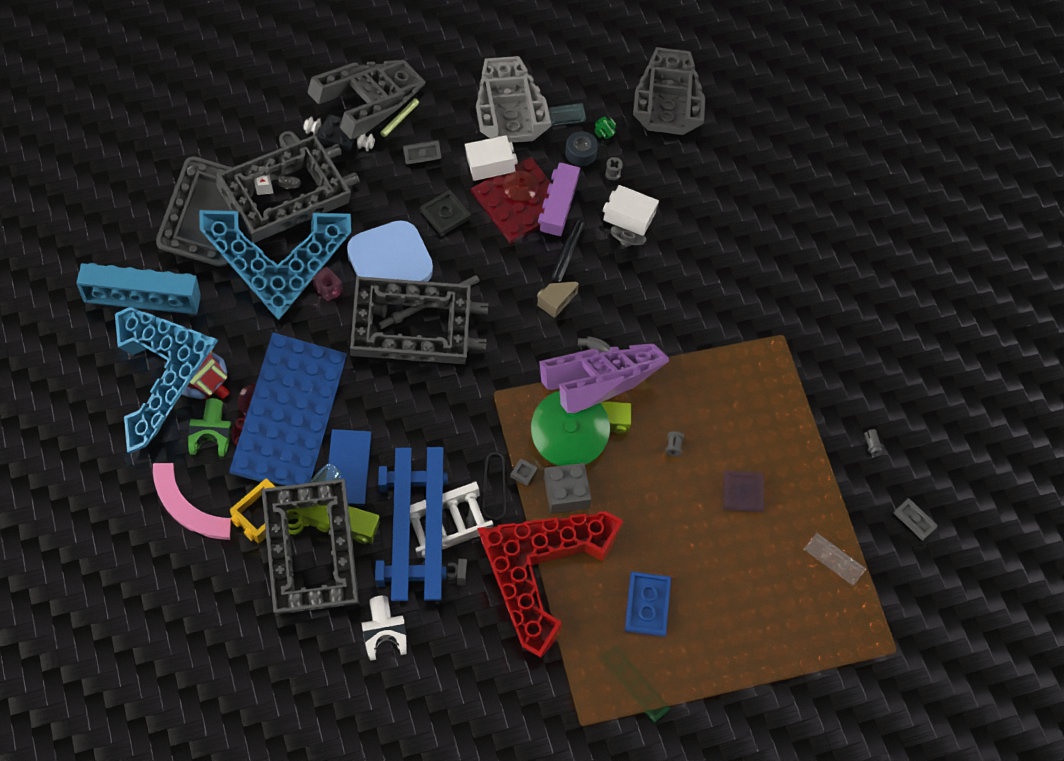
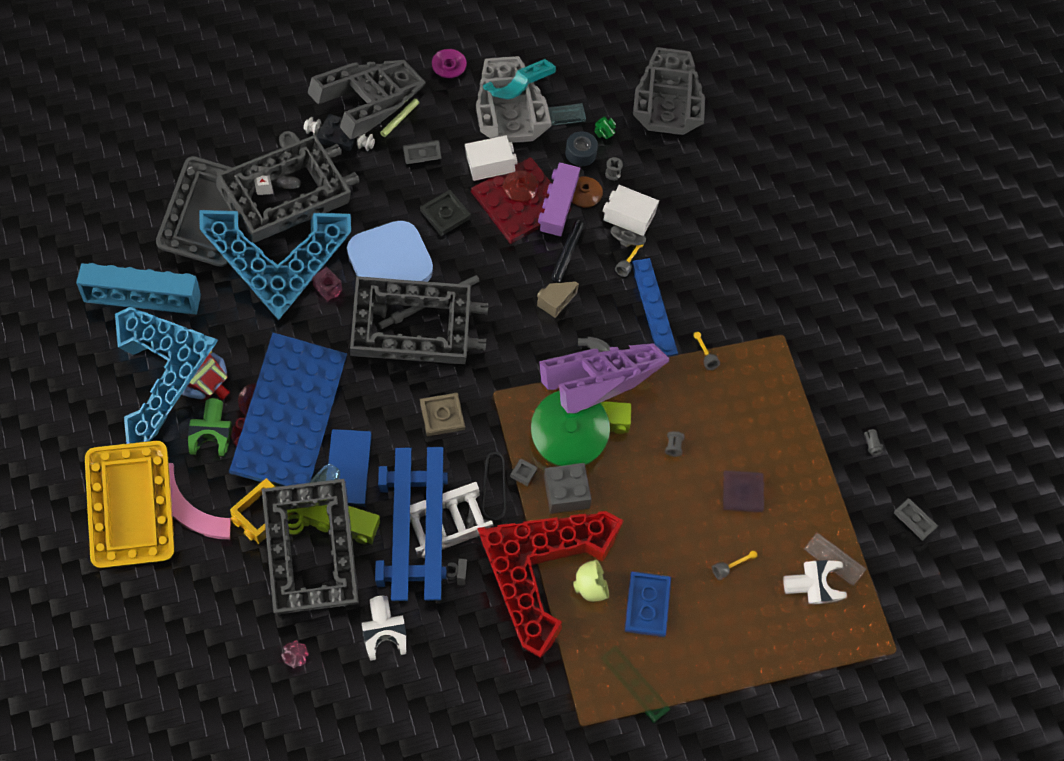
none -> yellow wedge [85,441,174,568]
none -> clear pink gear [281,640,309,669]
none -> dark tan tile [420,393,465,436]
none -> magenta dish [432,49,467,78]
none -> teal piece [483,59,556,99]
none -> dark orange dish [572,177,603,208]
none -> yellowish green cylinder [573,560,609,602]
none -> dark grey hinge [615,244,644,277]
none -> blue plate [632,258,678,358]
none -> dark grey hinge [694,332,720,370]
none -> dark grey hinge [712,551,757,580]
none -> white connector [783,560,847,604]

